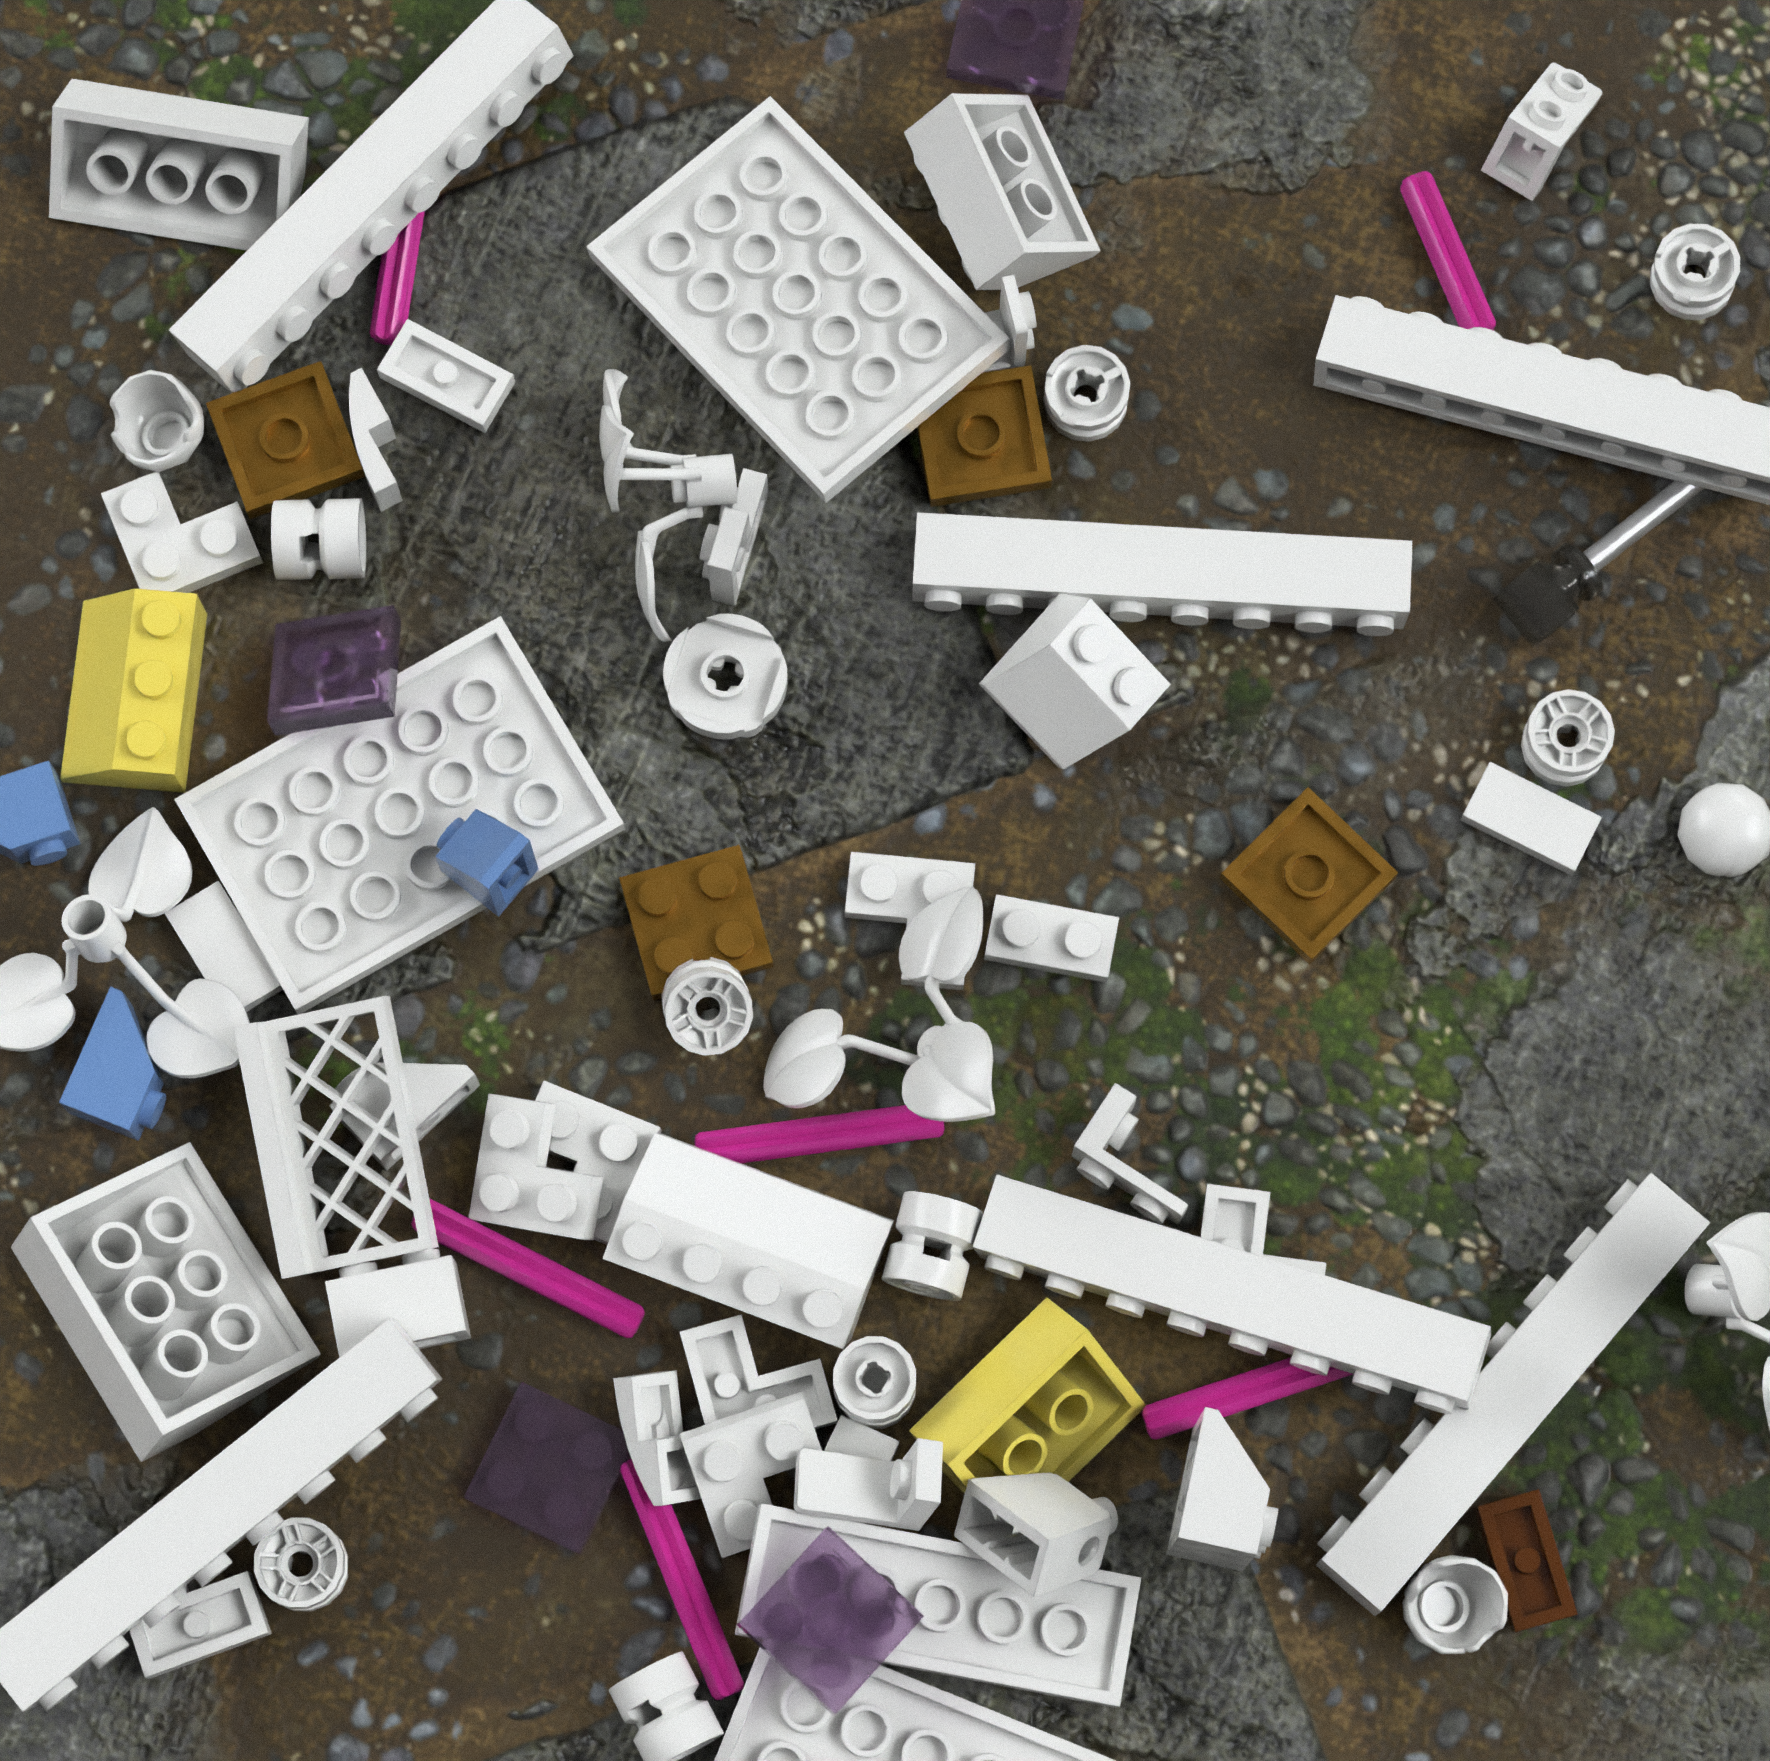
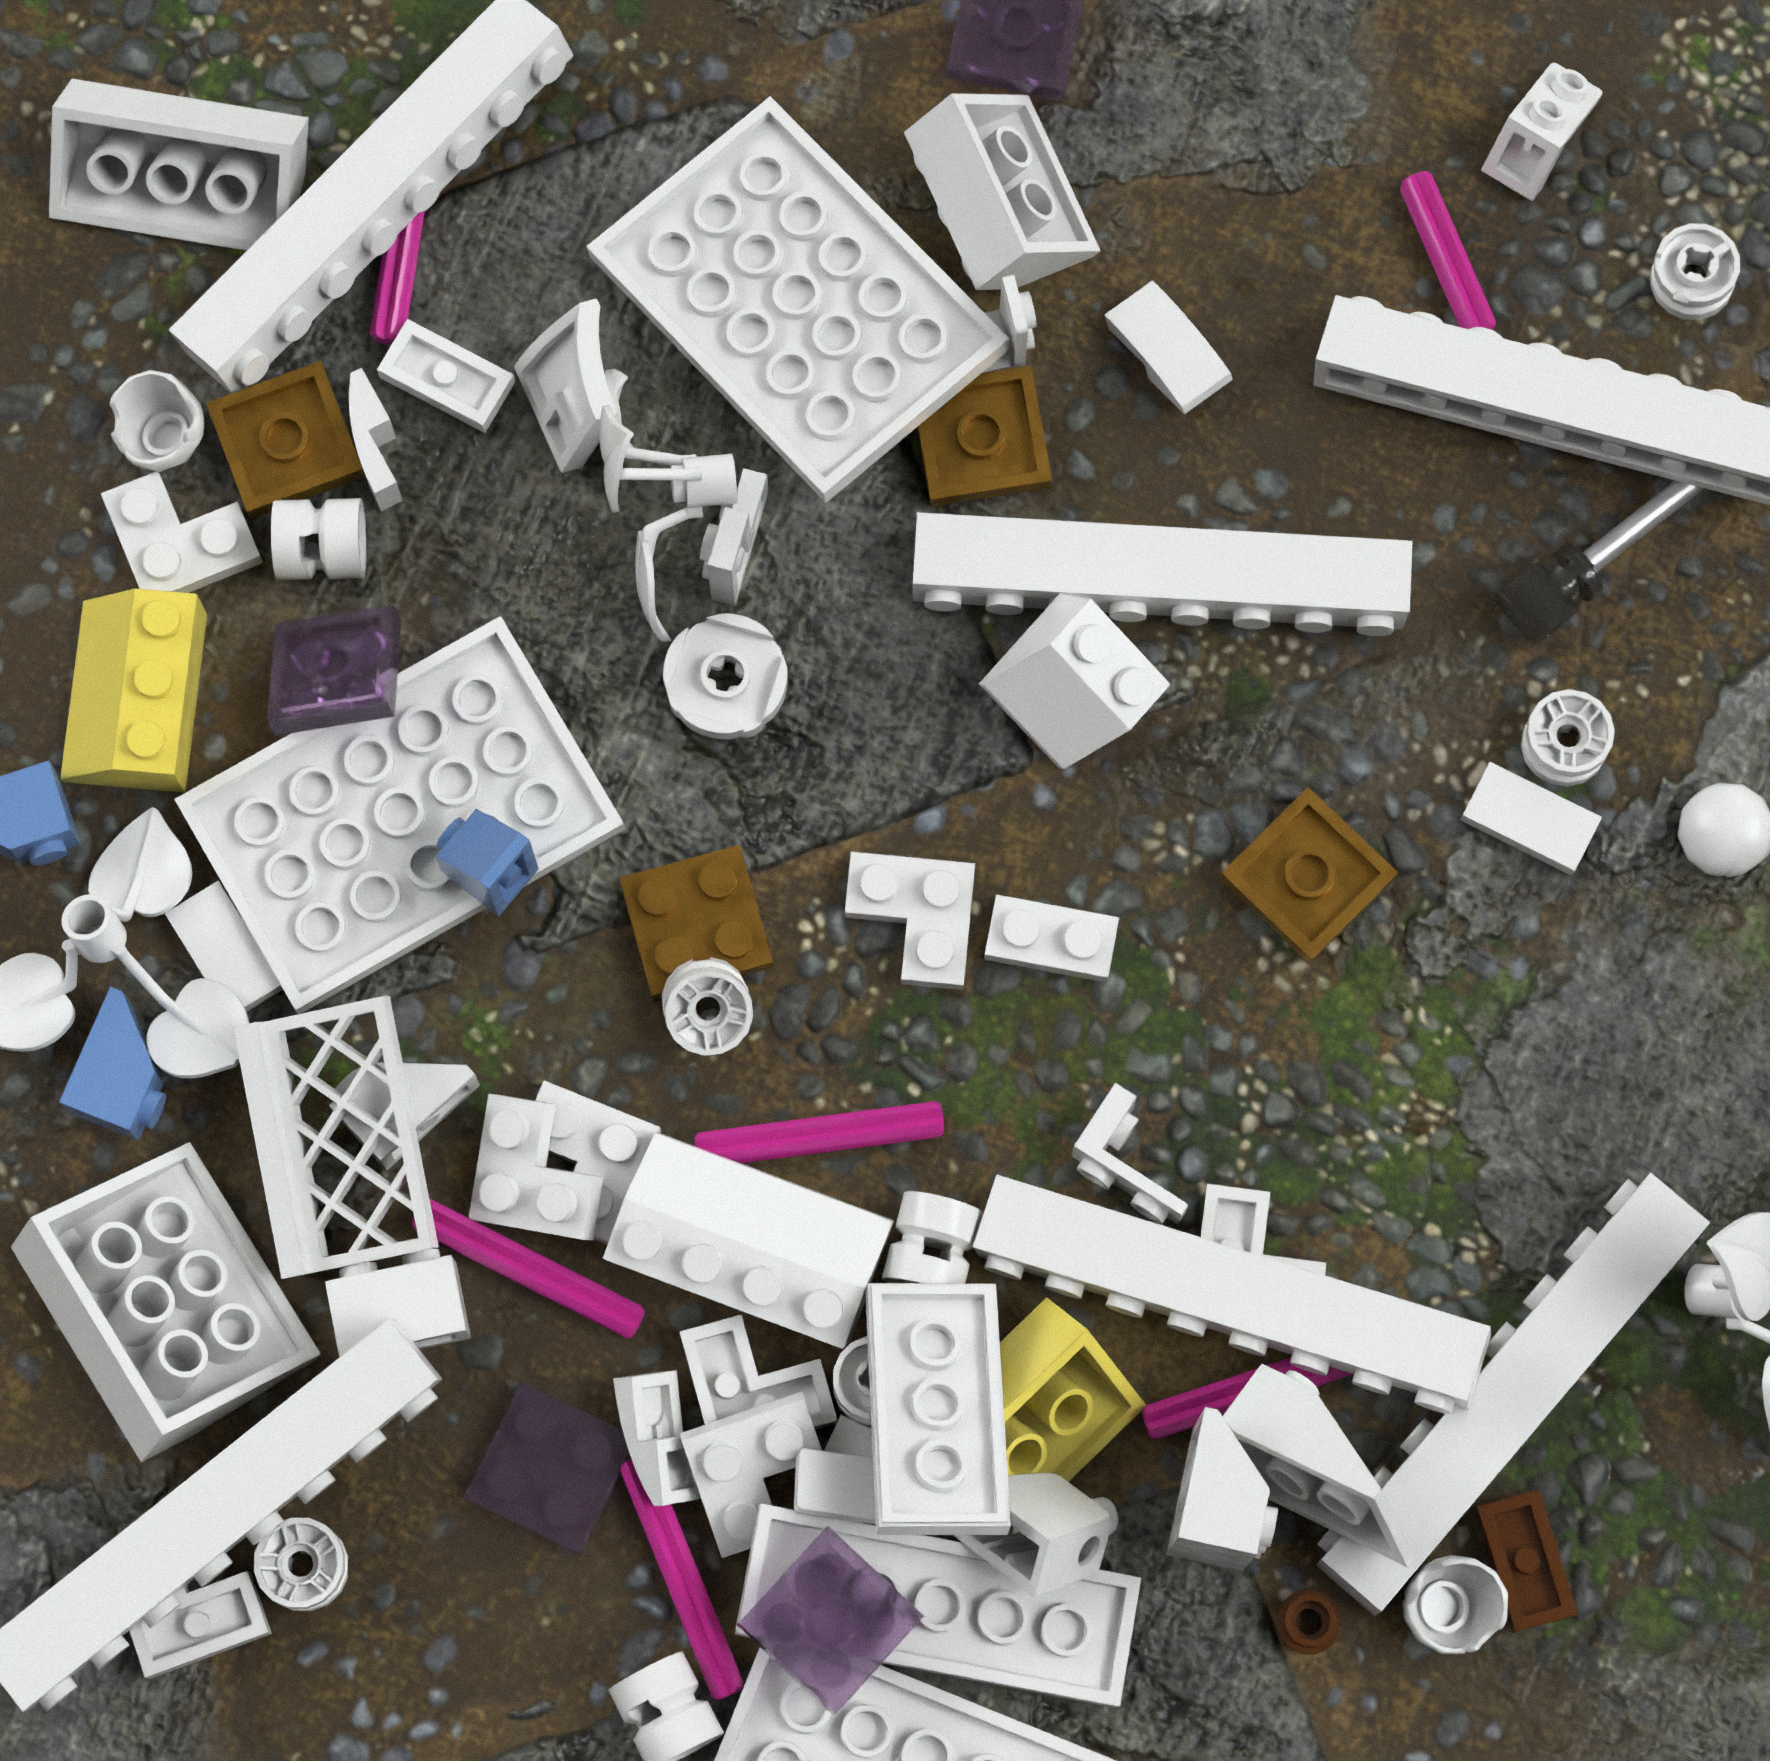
white plant [763,887,995,1122] -> none
white wheel [1043,345,1130,442] -> none
none -> white plate [514,299,618,473]
none -> white tile [865,1283,1011,1535]
none -> white slope [1105,280,1233,415]
none -> white slope [1223,1364,1415,1568]
none -> reddish brown plate [1276,1589,1342,1655]

